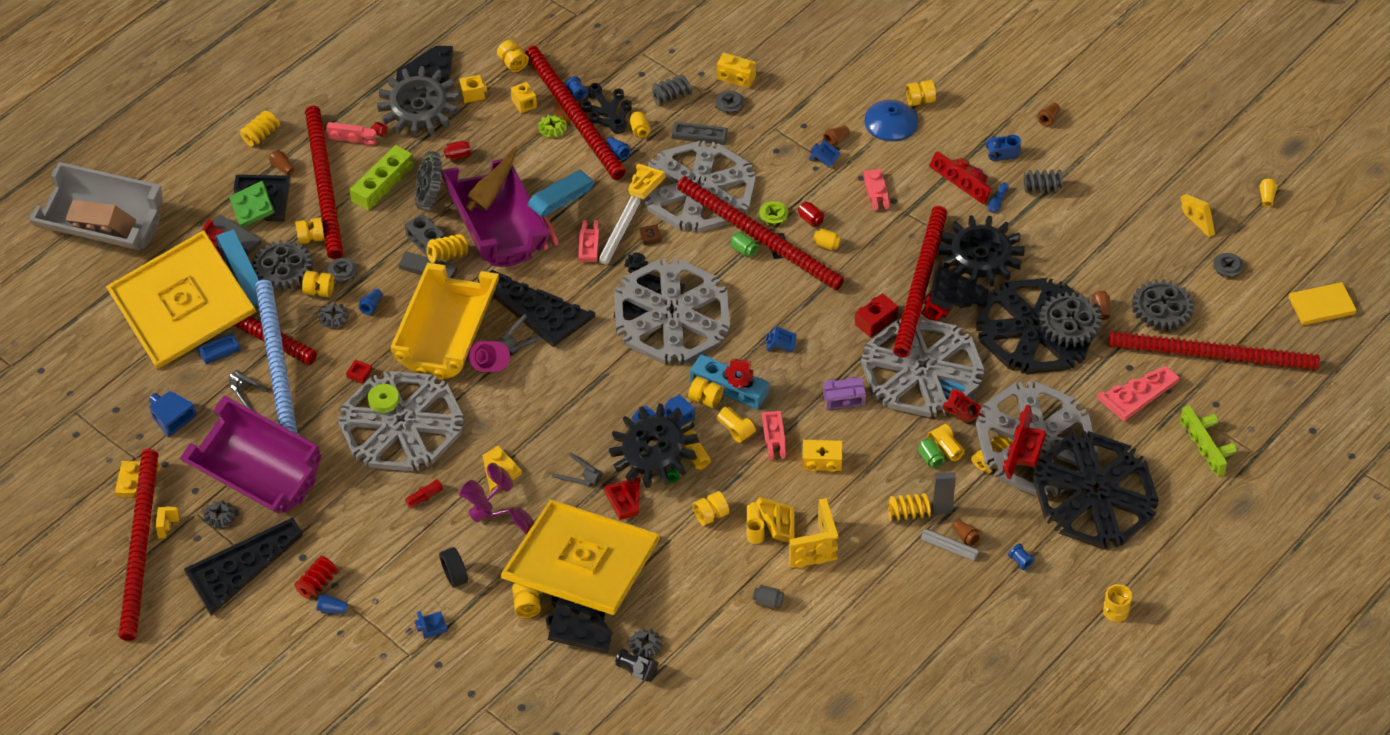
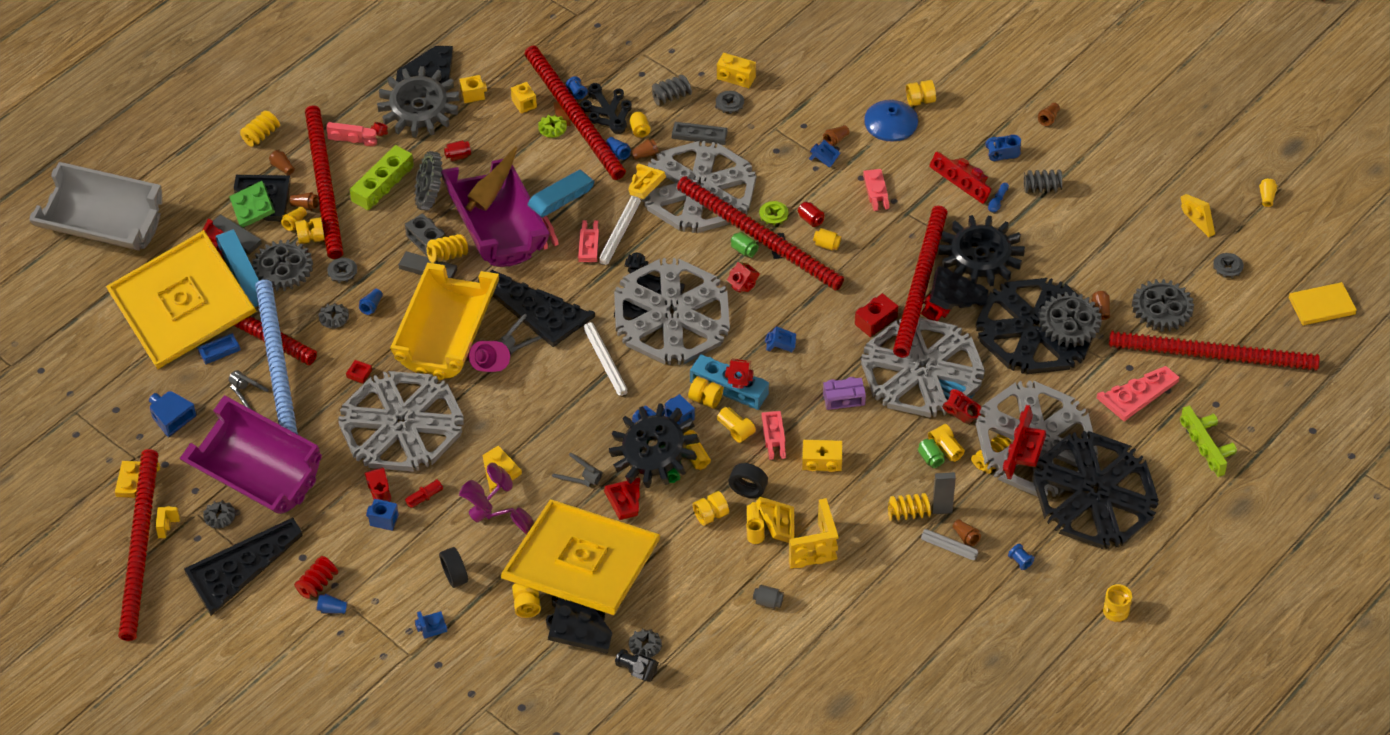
medium nougat wedge [66,200,137,239] -> none
yellow wheel [302,270,334,298] -> none
lime piece [368,384,399,413] -> none
yellow wheel [497,39,529,72] -> none
reddish brown tile [639,224,662,245] -> none
none -> yellow cone [281,207,307,231]
none -> dark orange cone [290,192,318,210]
none -> red piece [365,467,391,502]
none -> blue brick [366,499,399,531]
none -> white axle [584,322,628,396]
none -> dark orange cone [631,139,659,160]
none -> red brick [727,262,761,292]
none -> black tyre [728,463,768,498]

